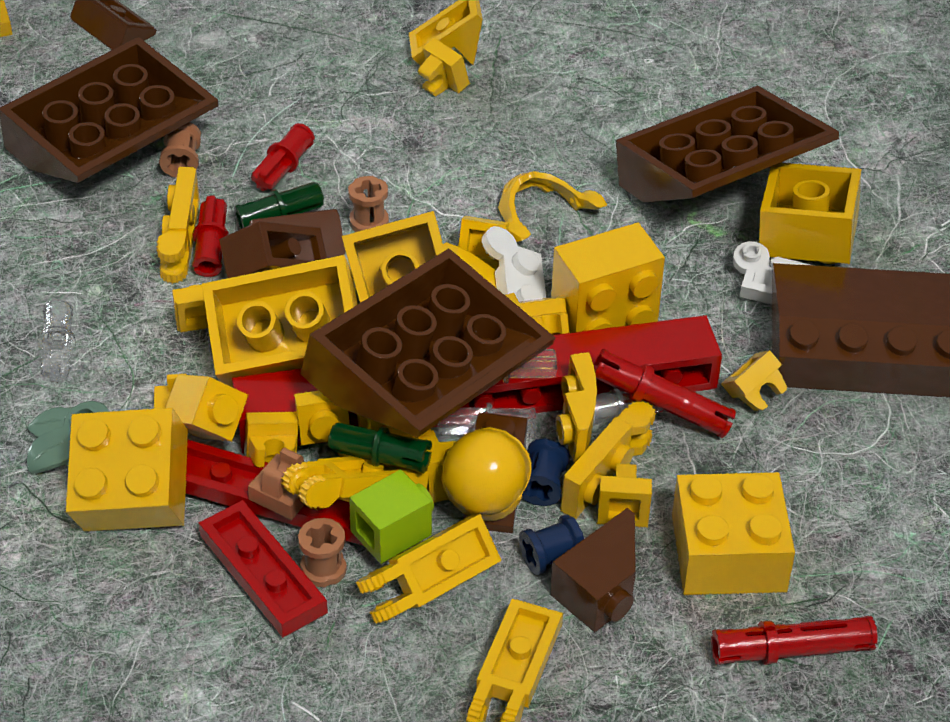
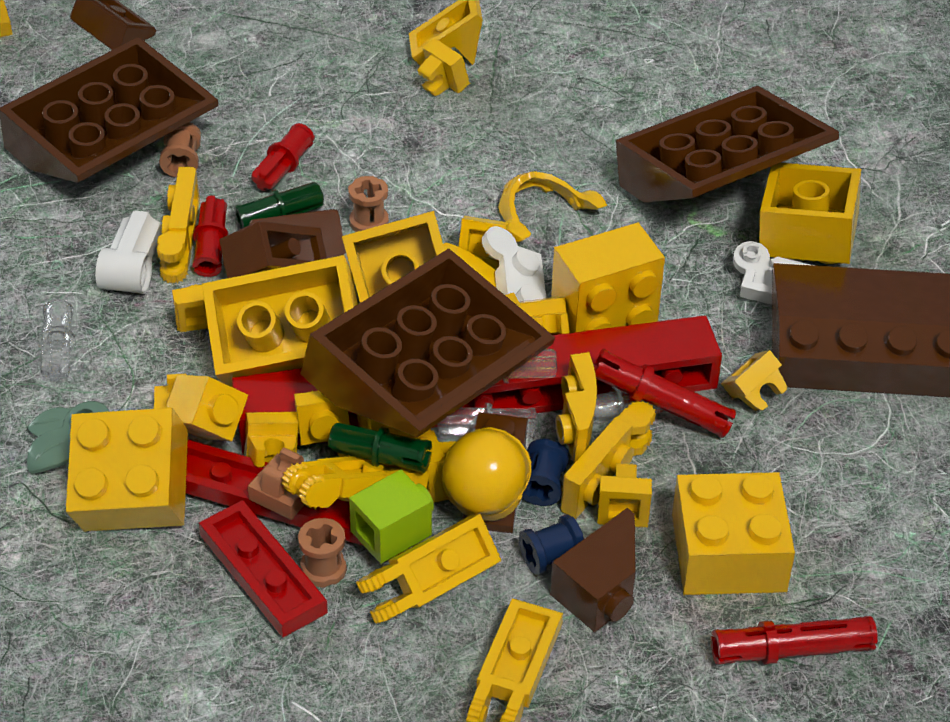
none -> white piece [95,210,162,294]

